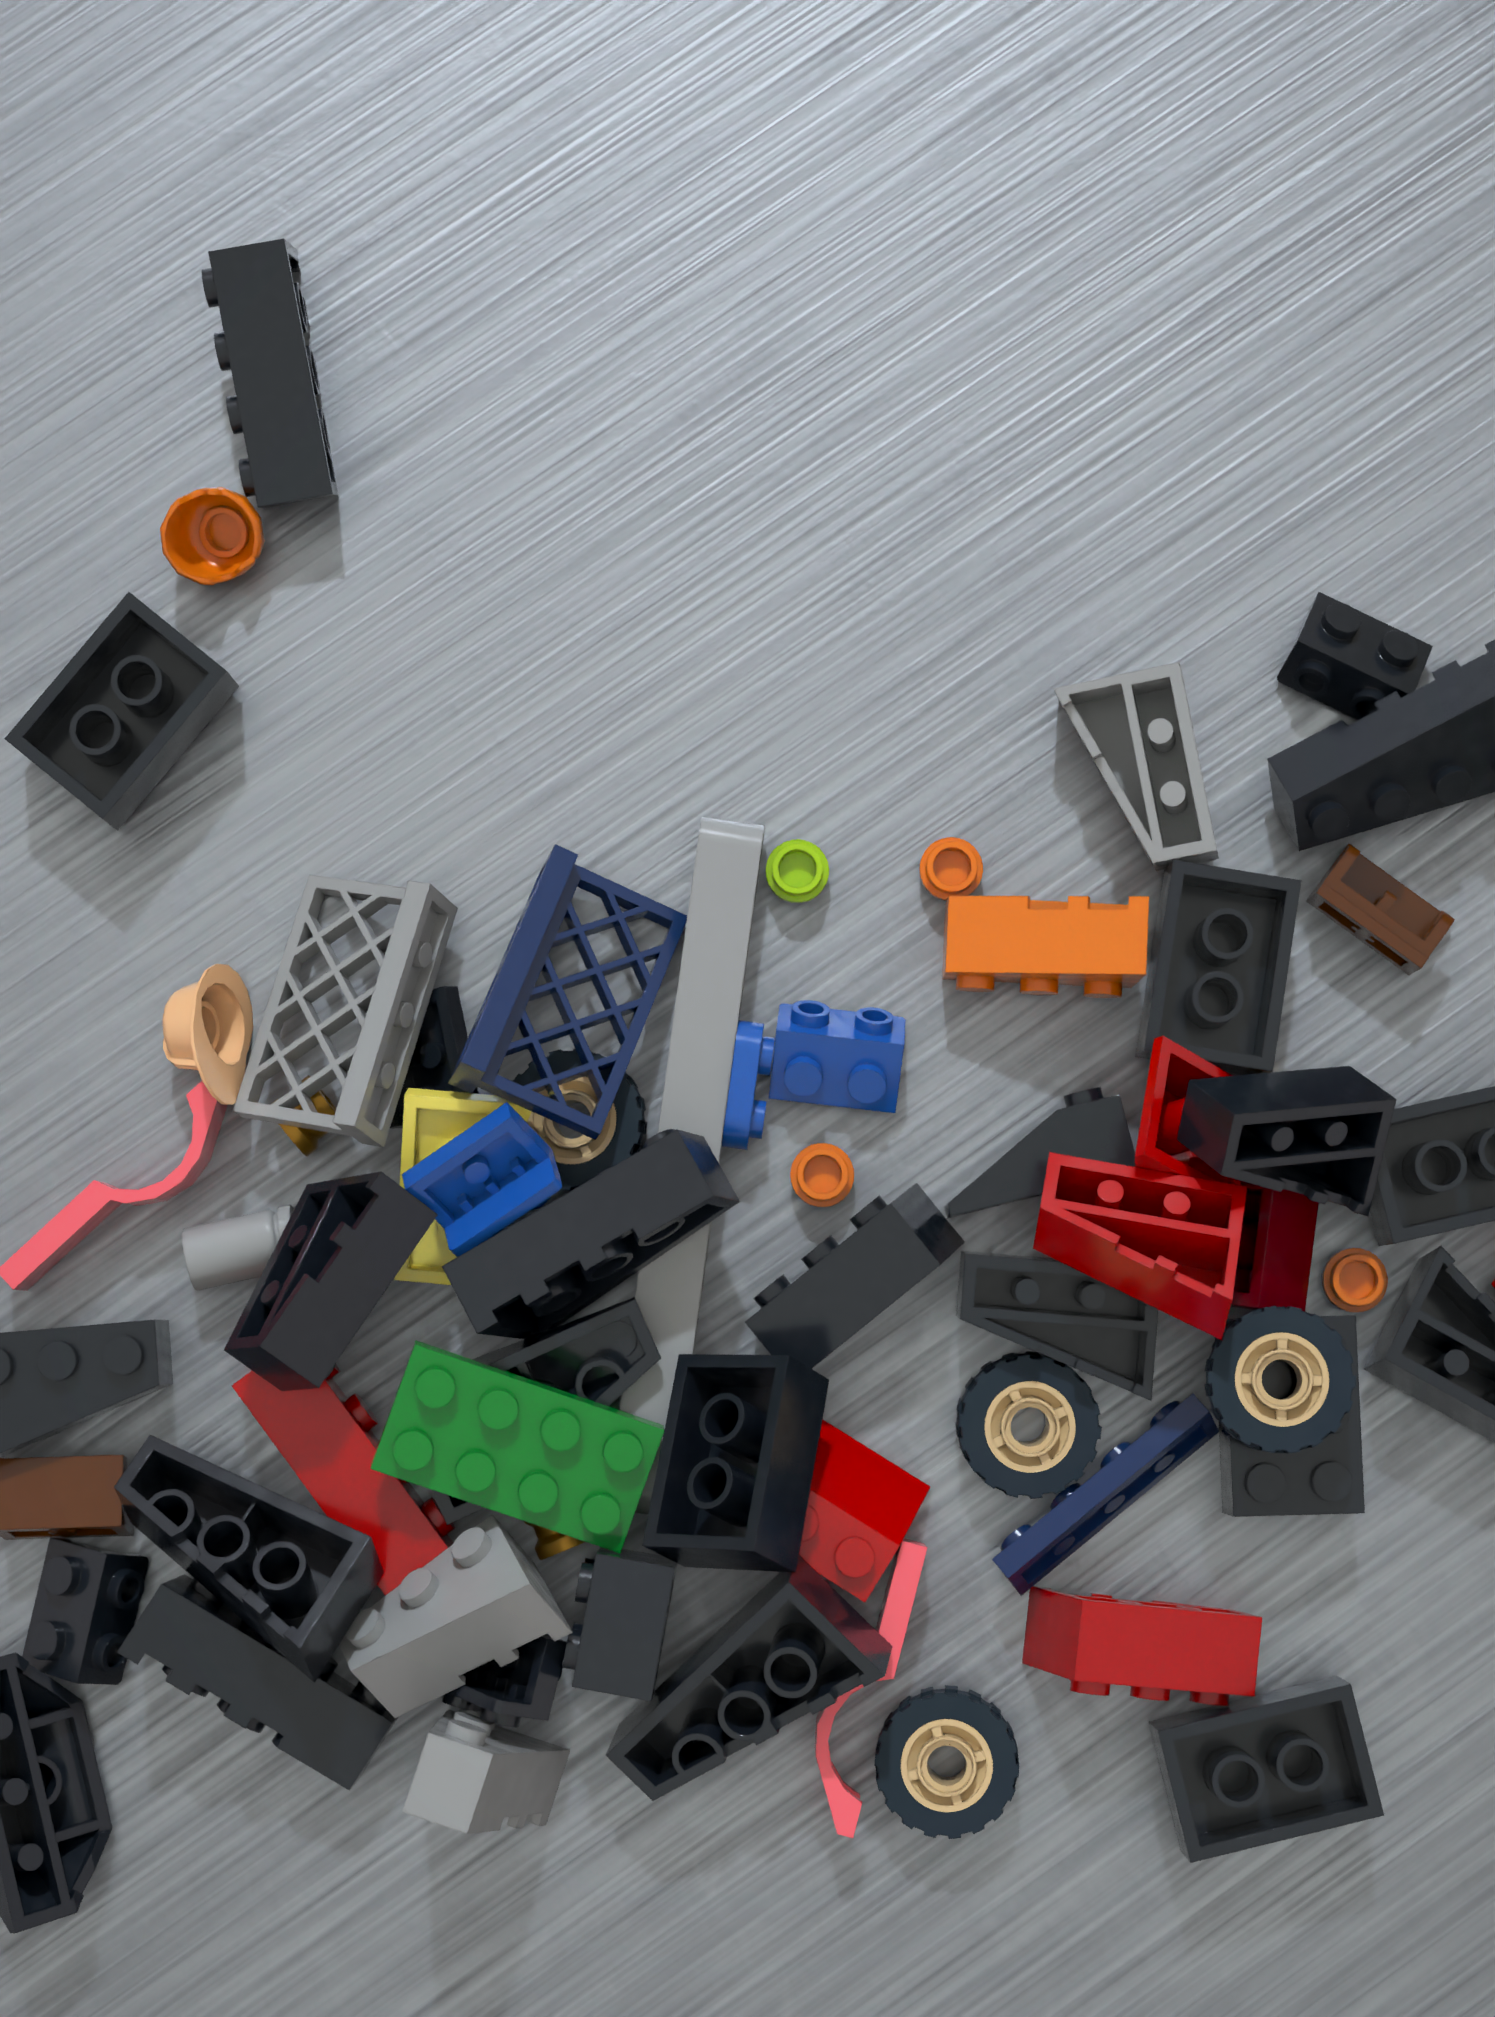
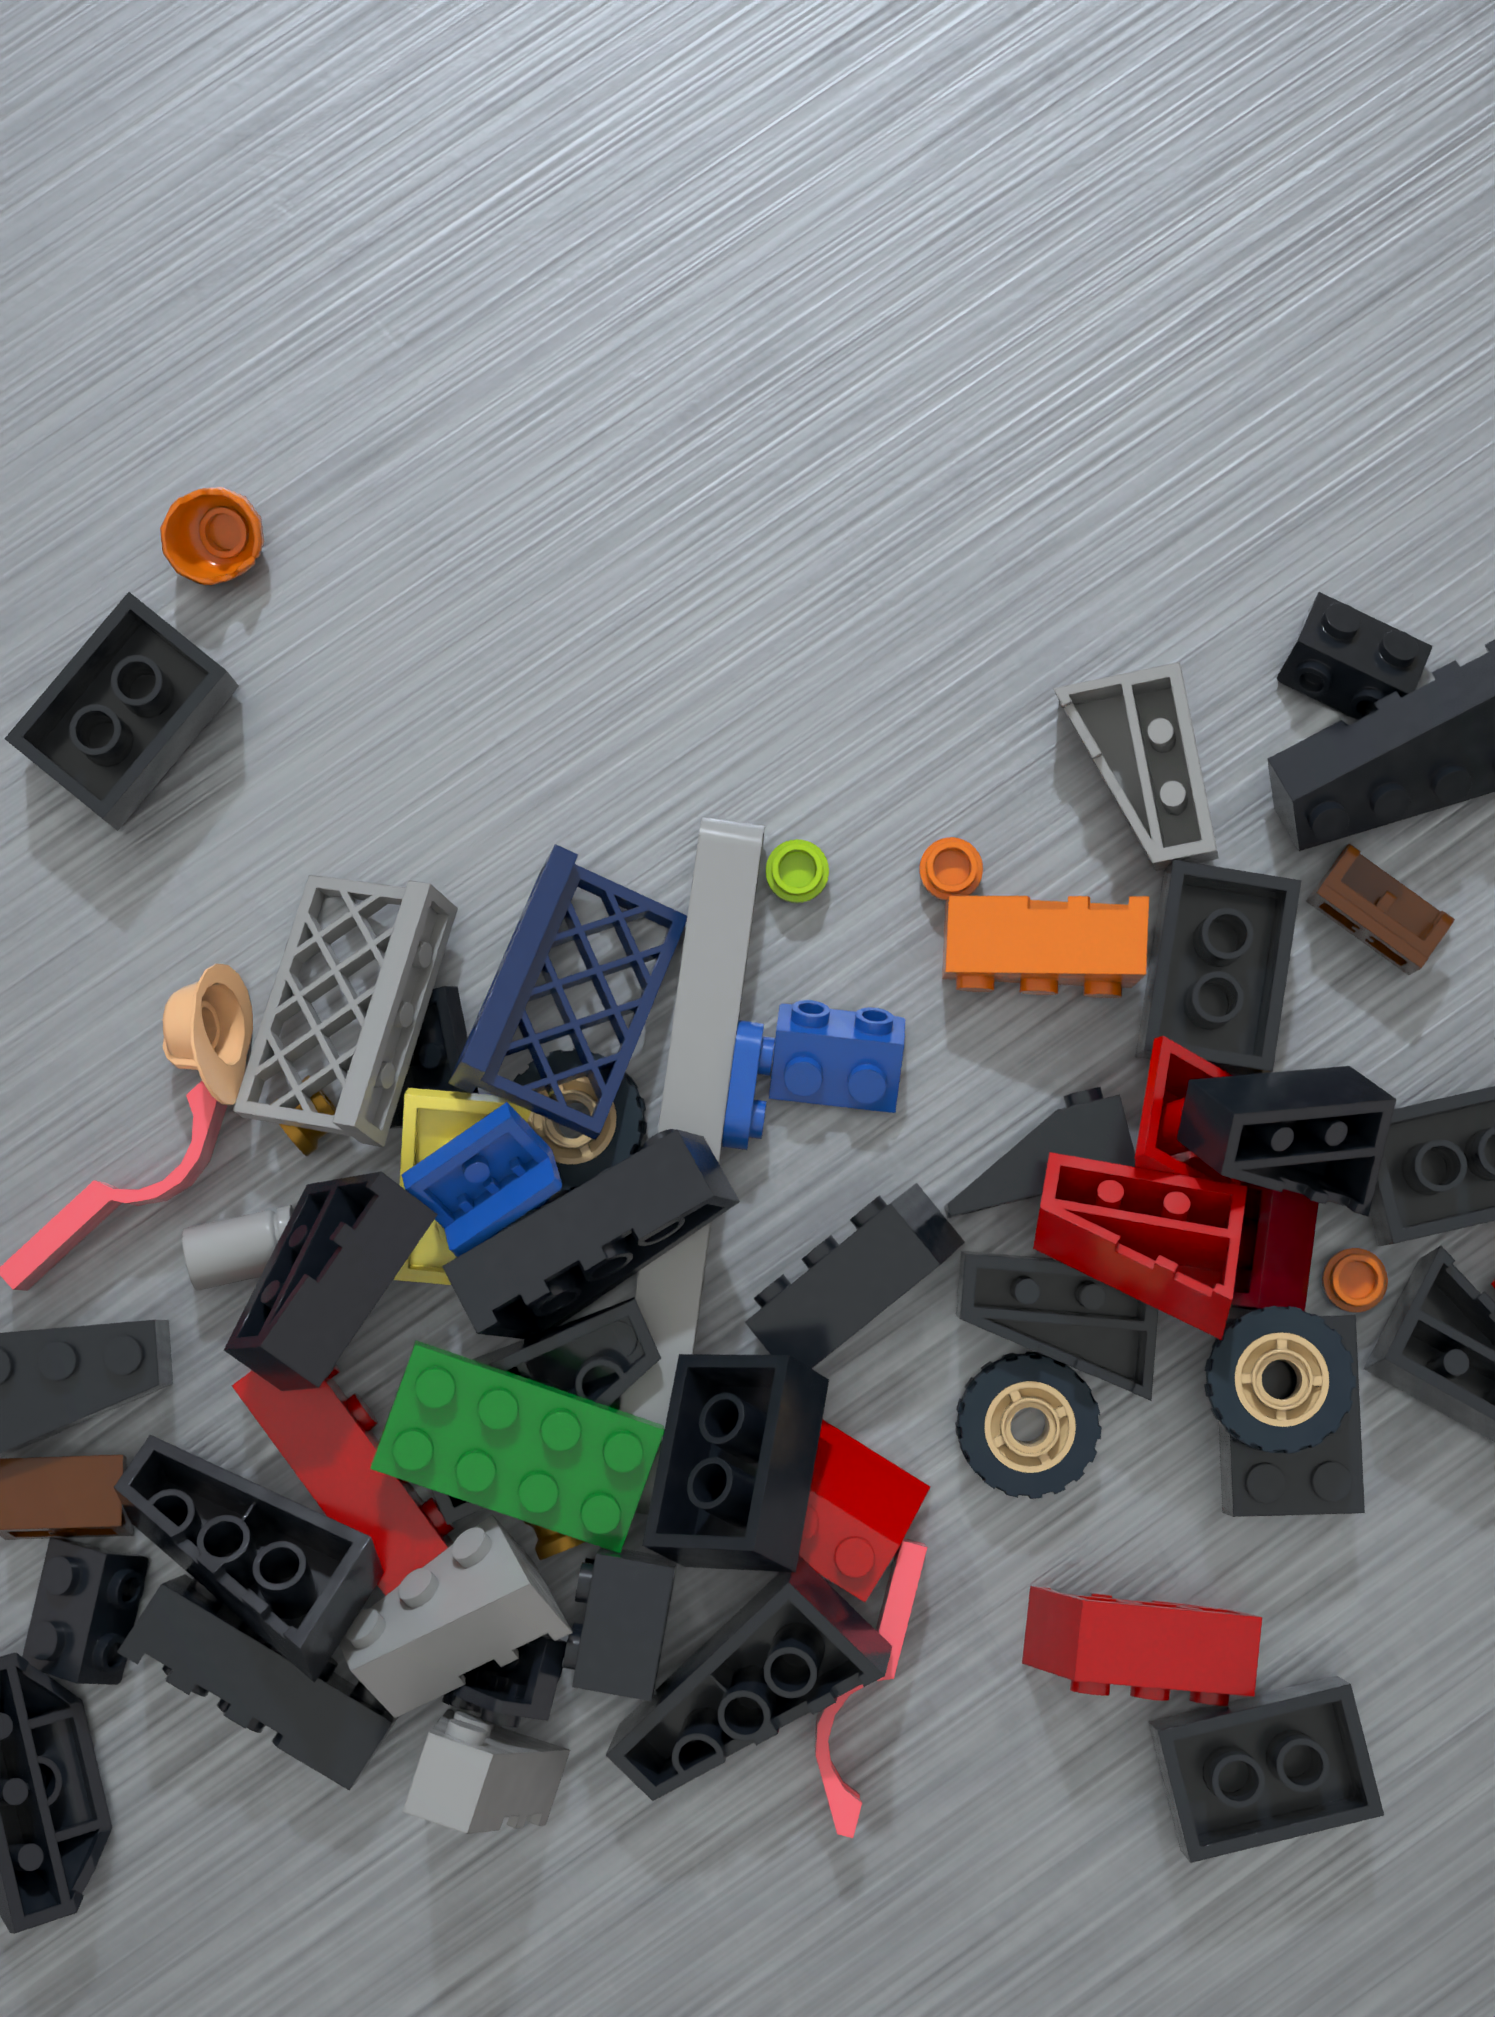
black wedge [201,238,338,508] -> none
orange plate [790,1143,854,1207] -> none
black wheel [874,1685,1019,1839] -> none
dark blue plate [992,1393,1219,1596] -> none

